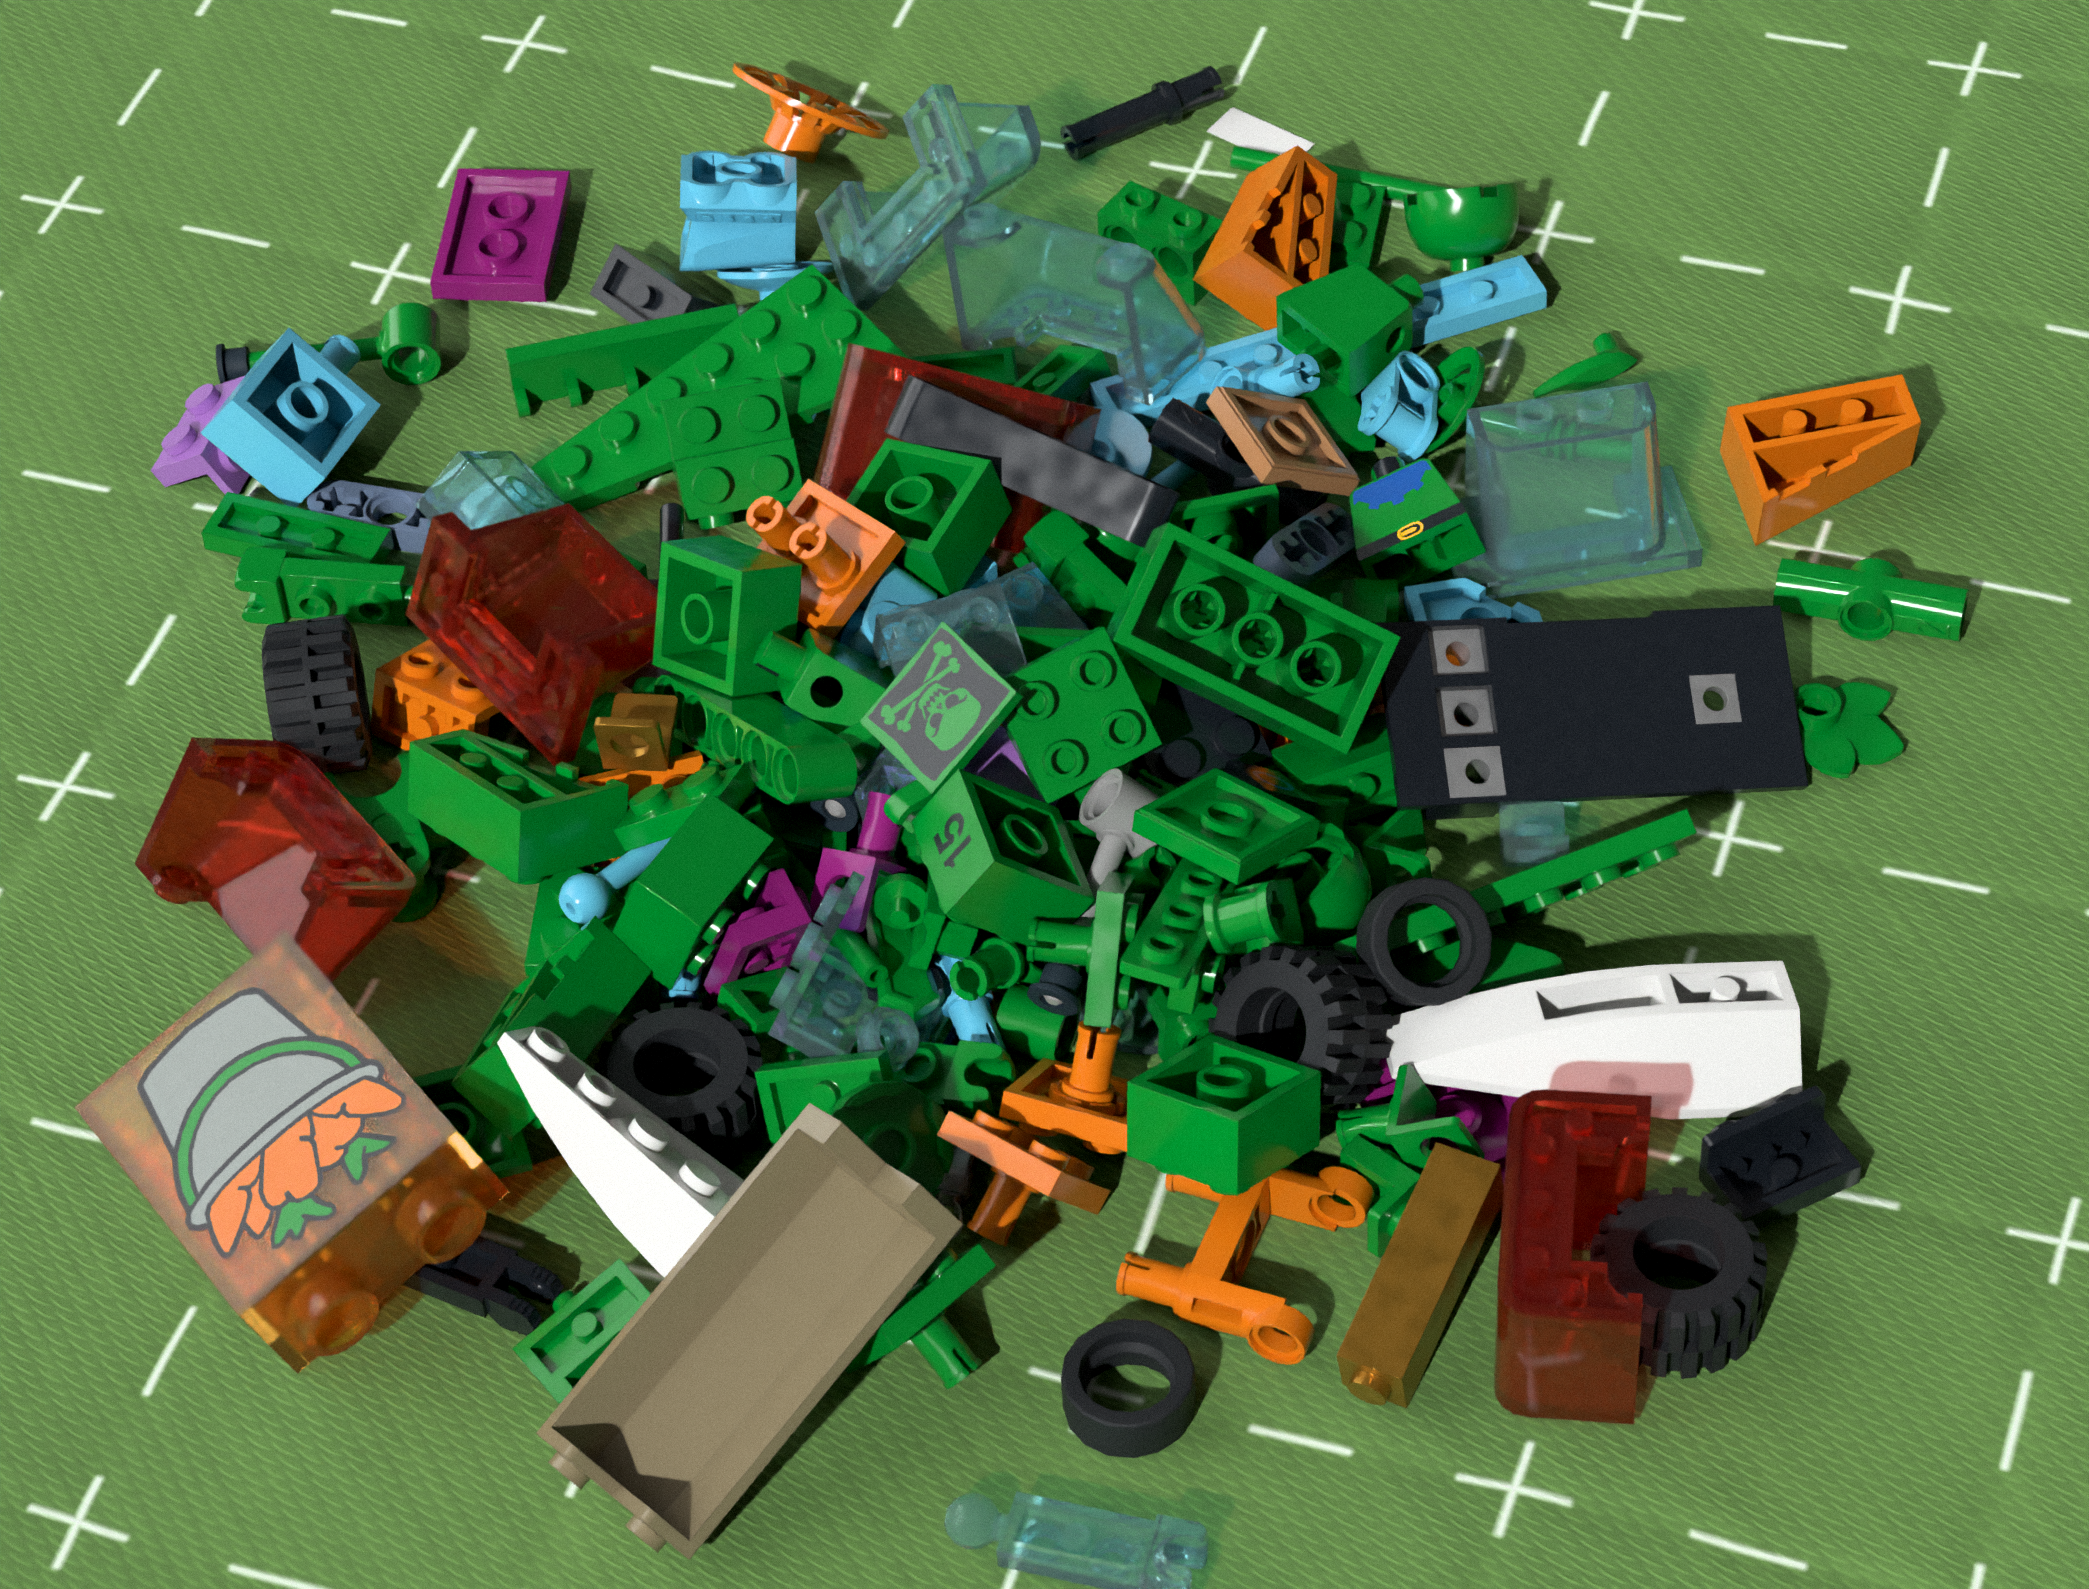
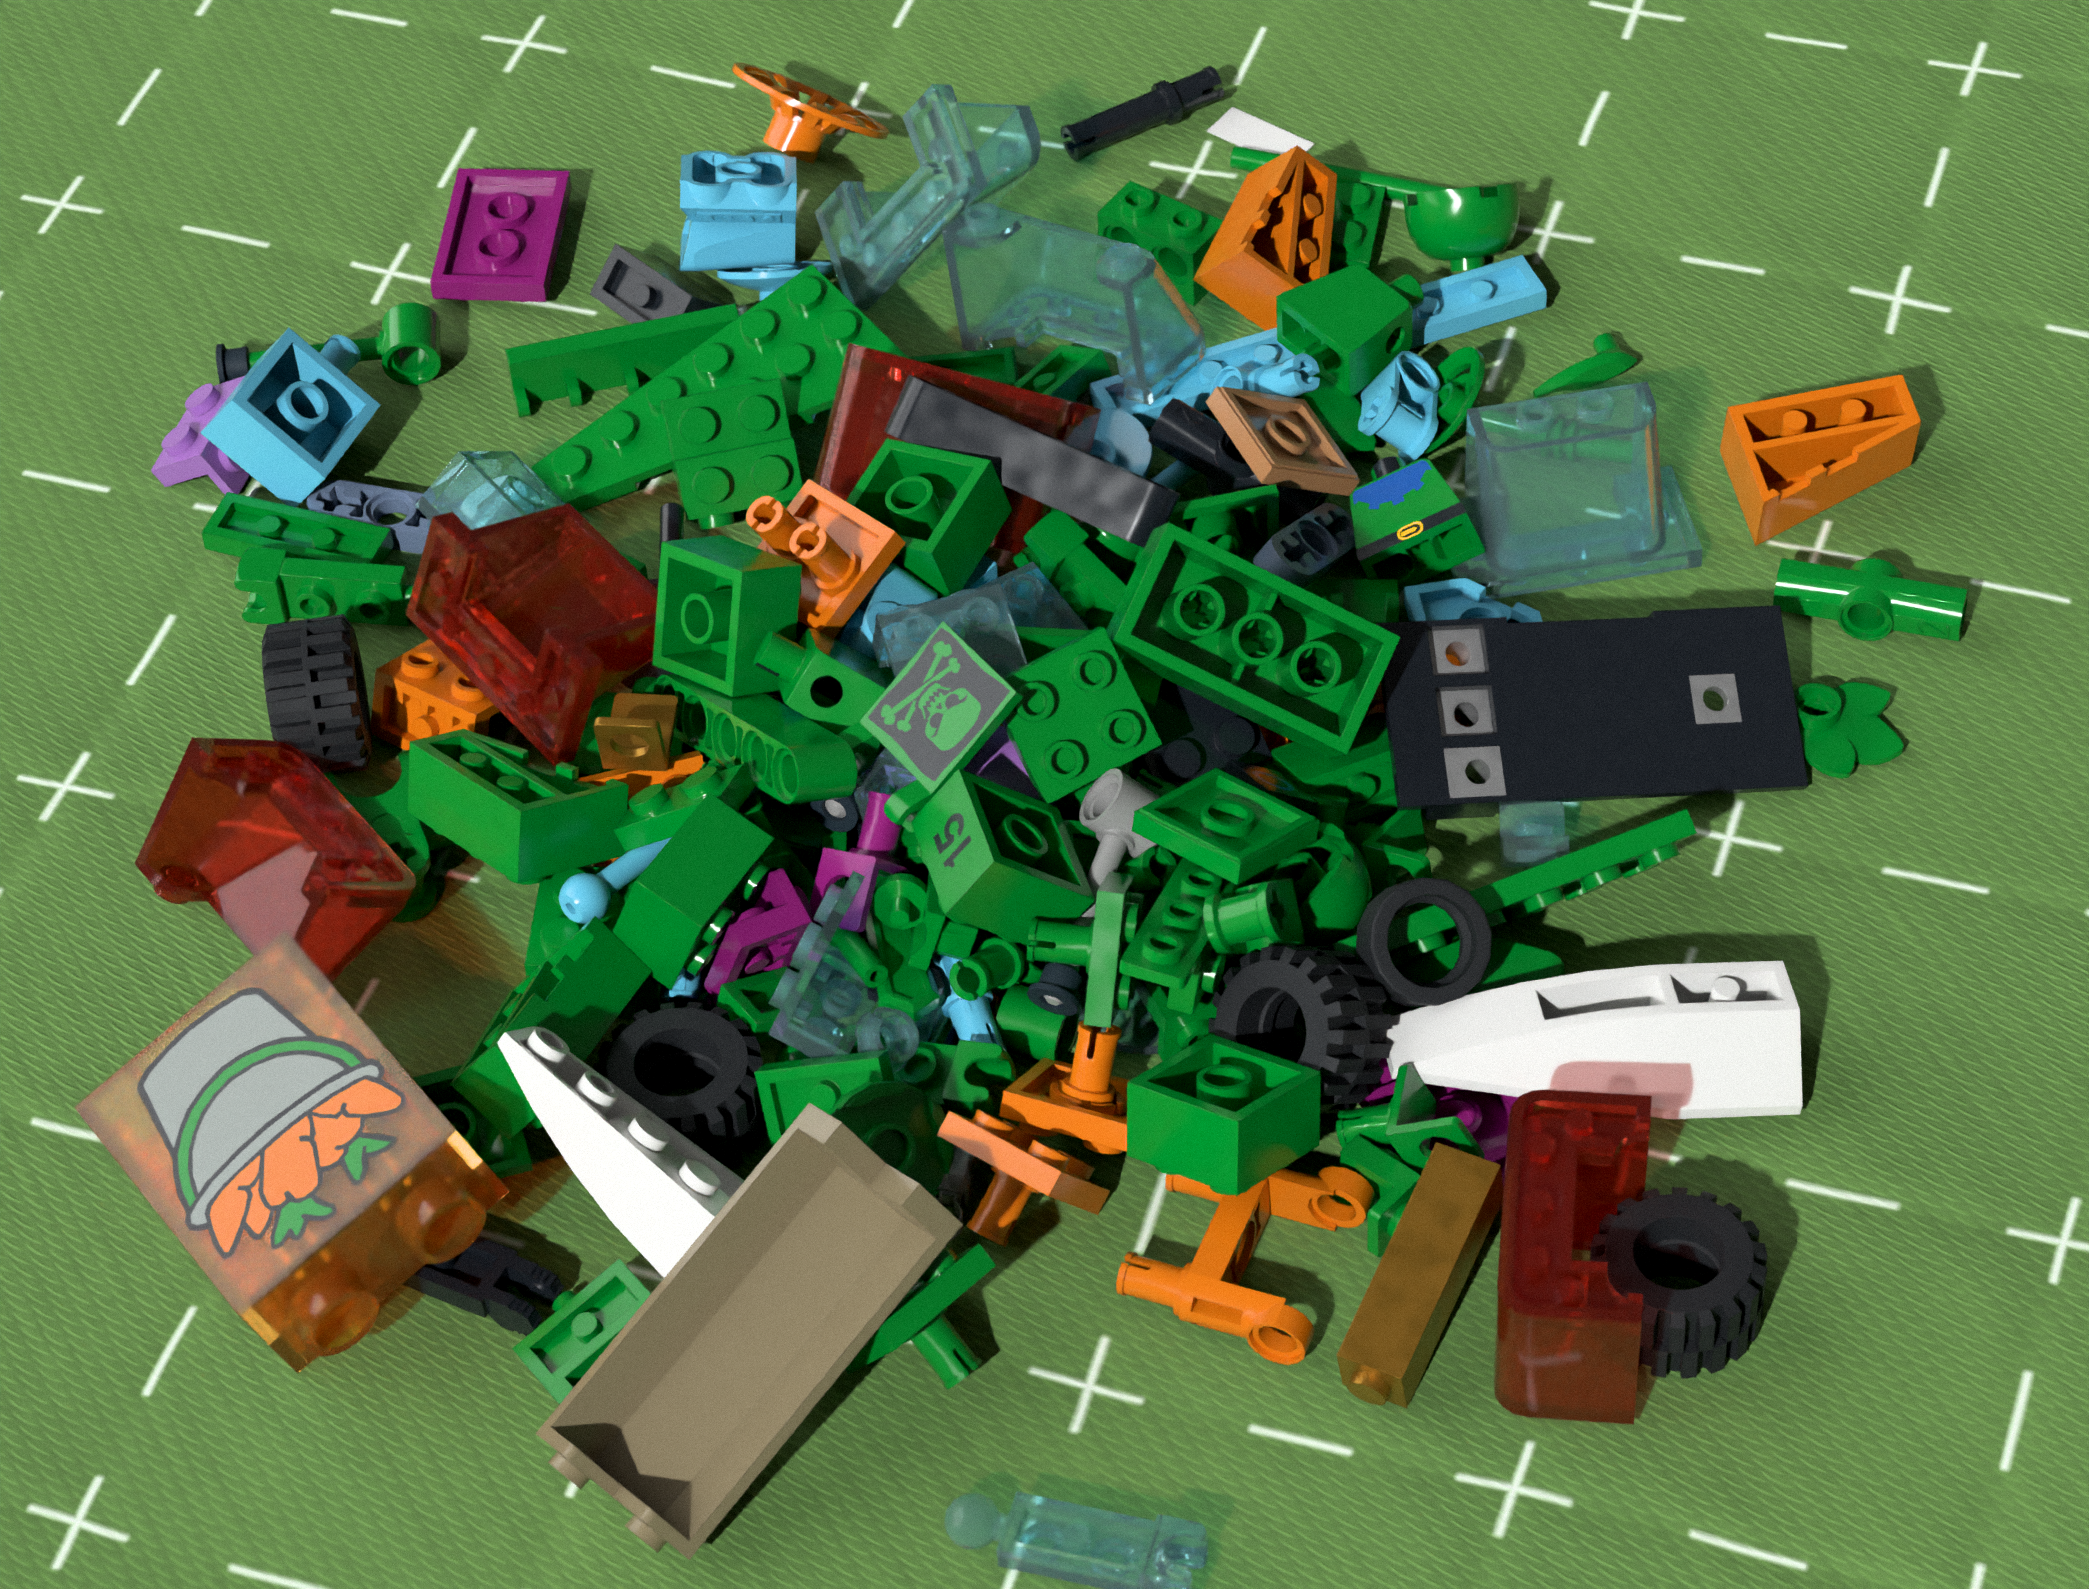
black tyre [1061,1319,1196,1458] -> none
black bracket [1698,1086,1861,1229] -> none

